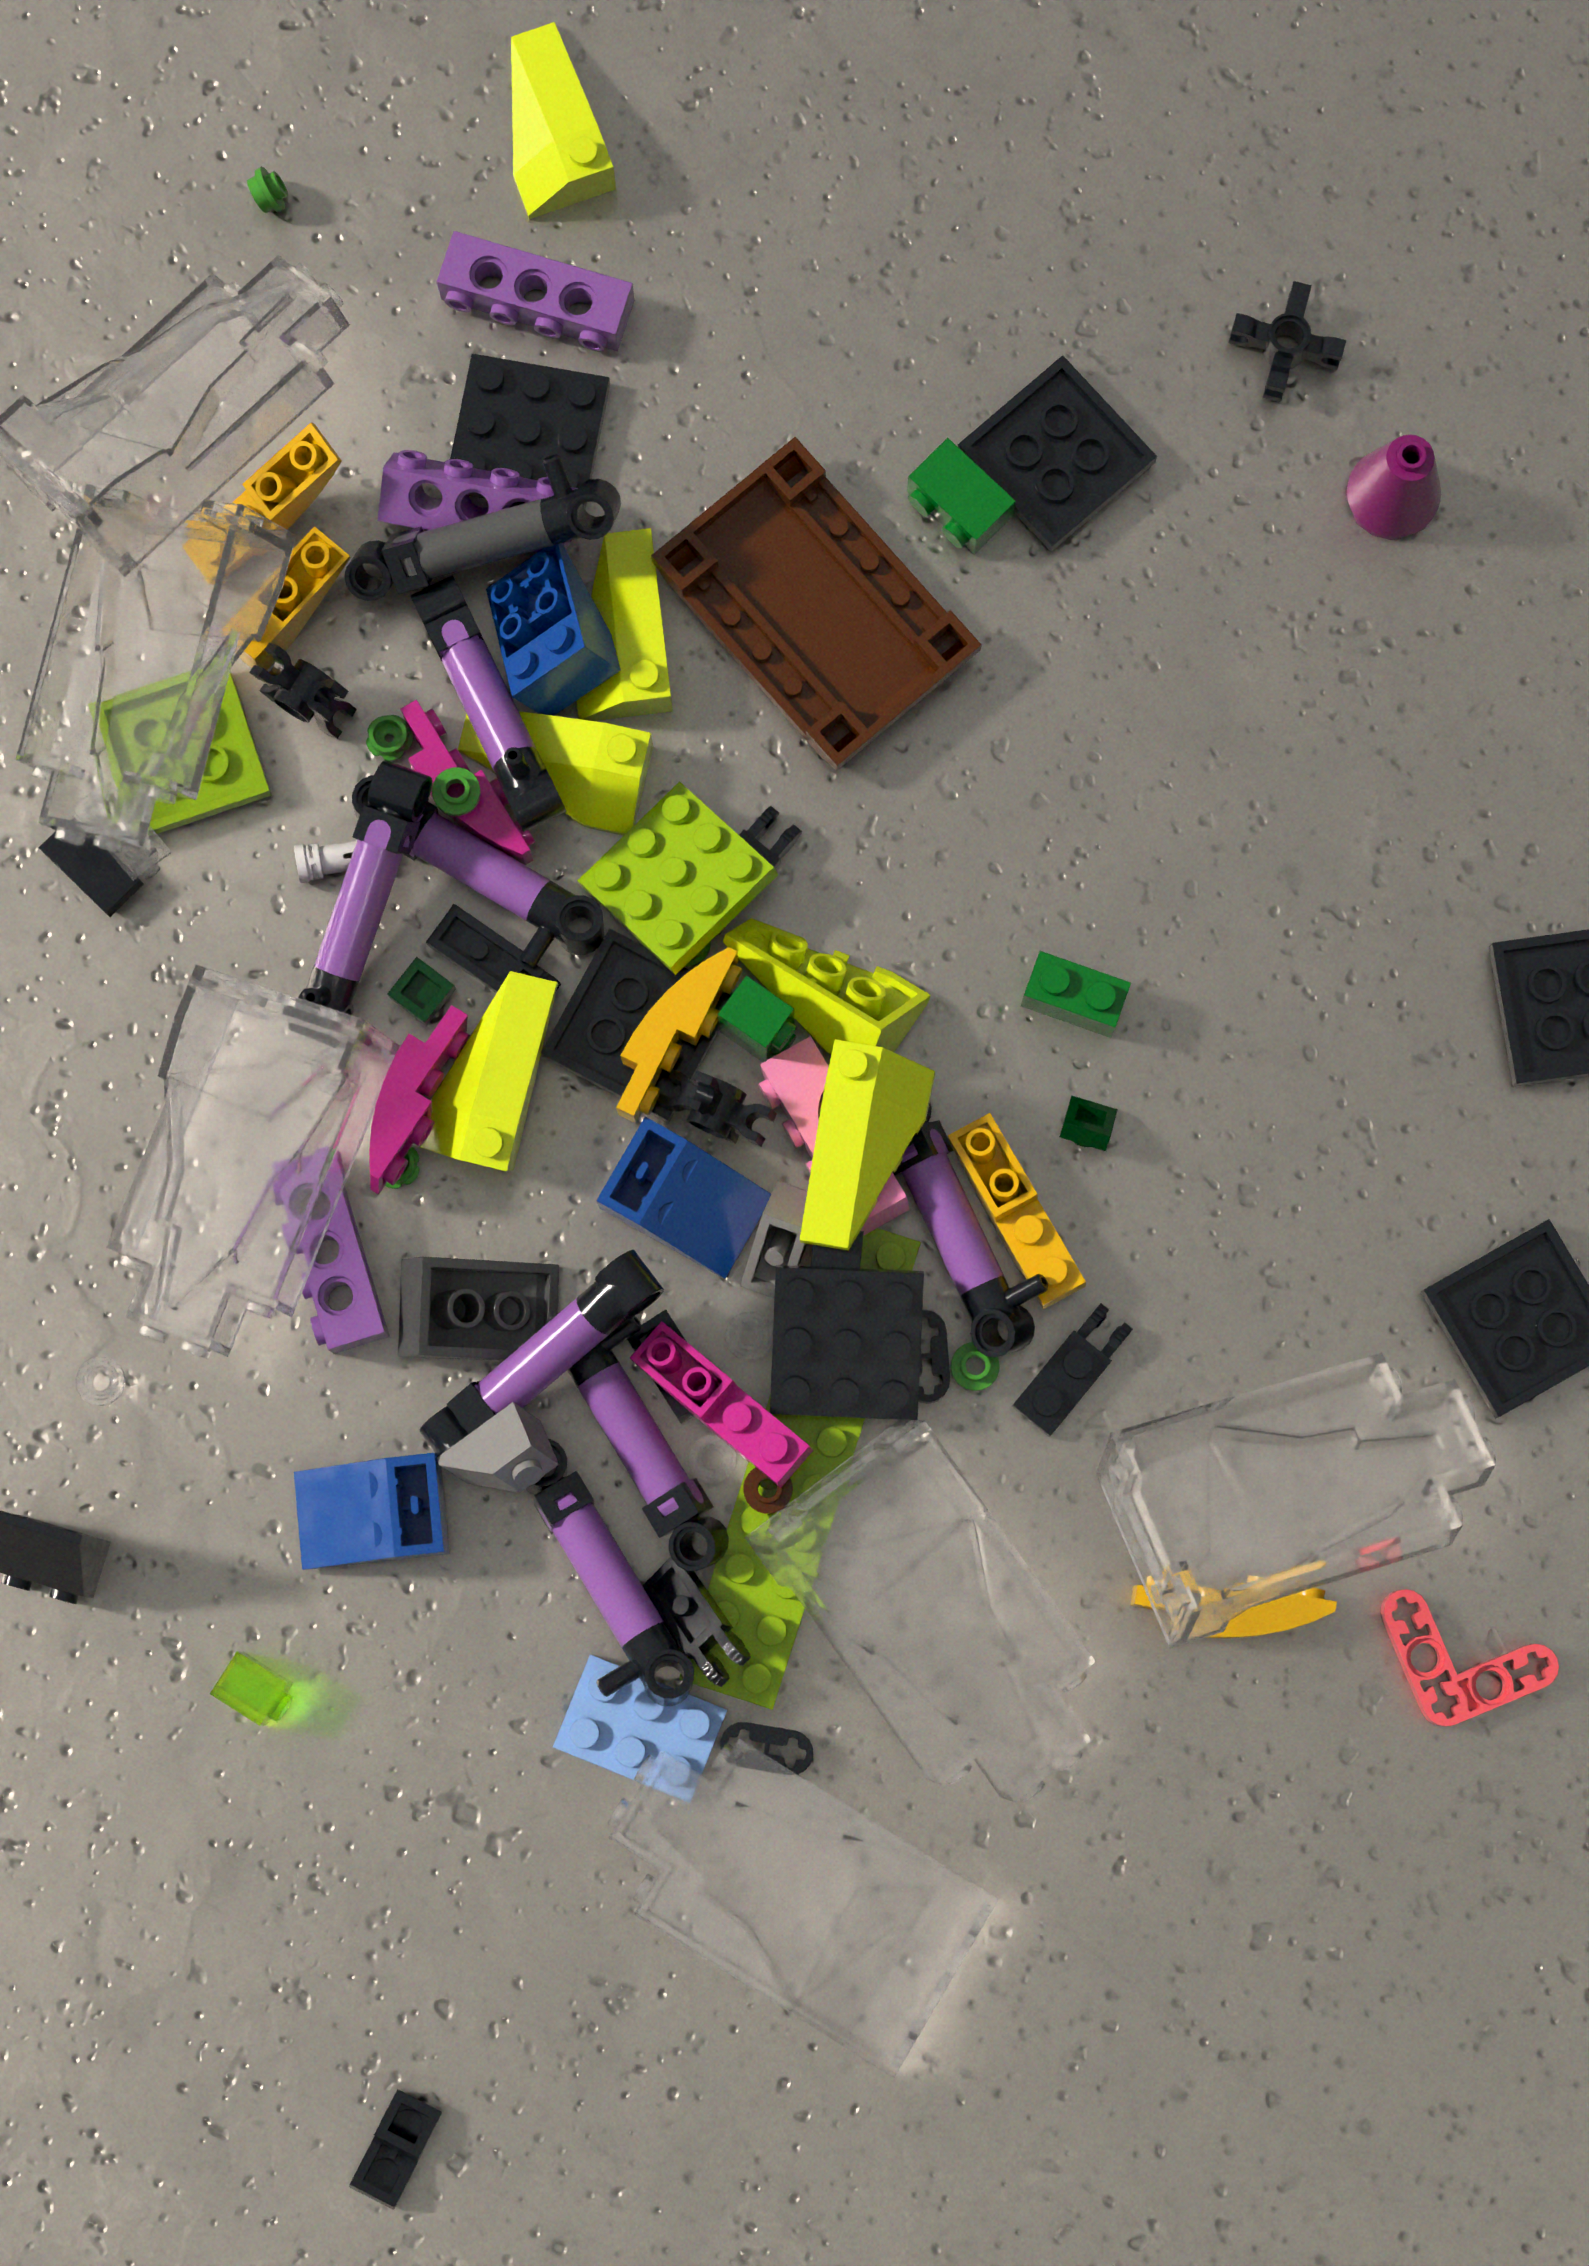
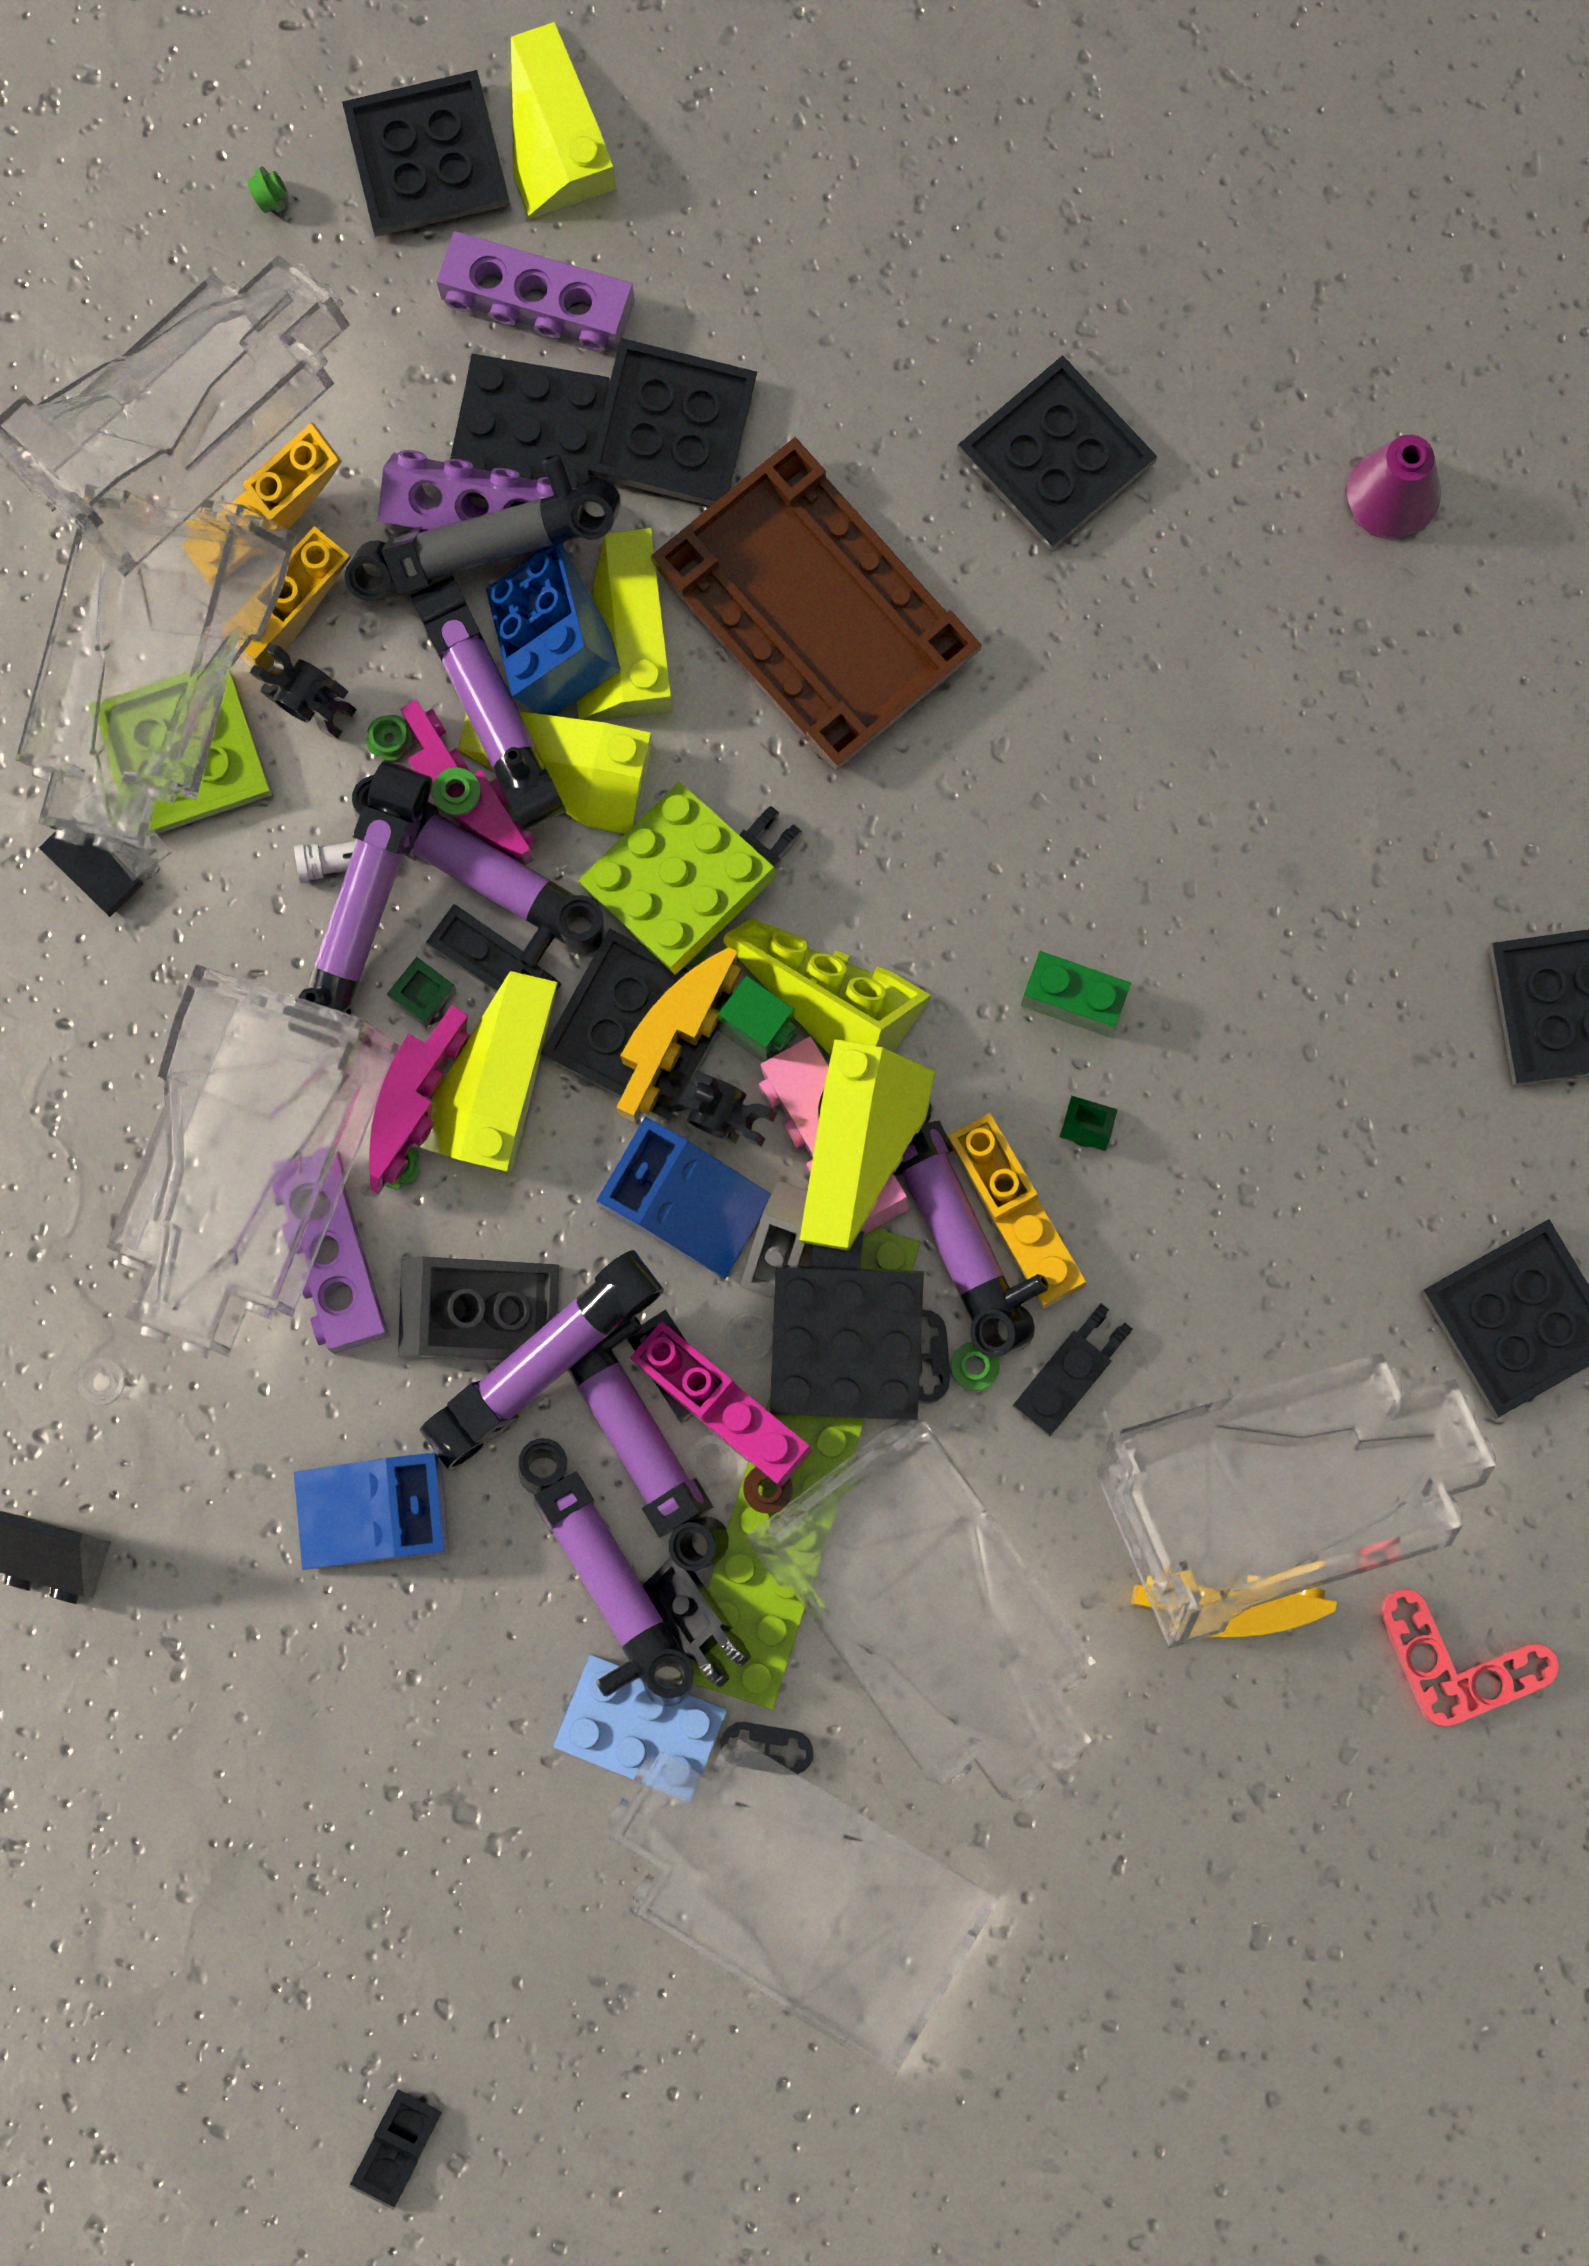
clear neon green brick [210,1651,294,1726] -> none
light grey slope [436,1402,559,1492] -> none
green brick [907,438,1016,555] -> none
black pin [1228,281,1346,402] -> none
none -> black plate [342,70,510,237]
none -> black plate [588,338,757,506]

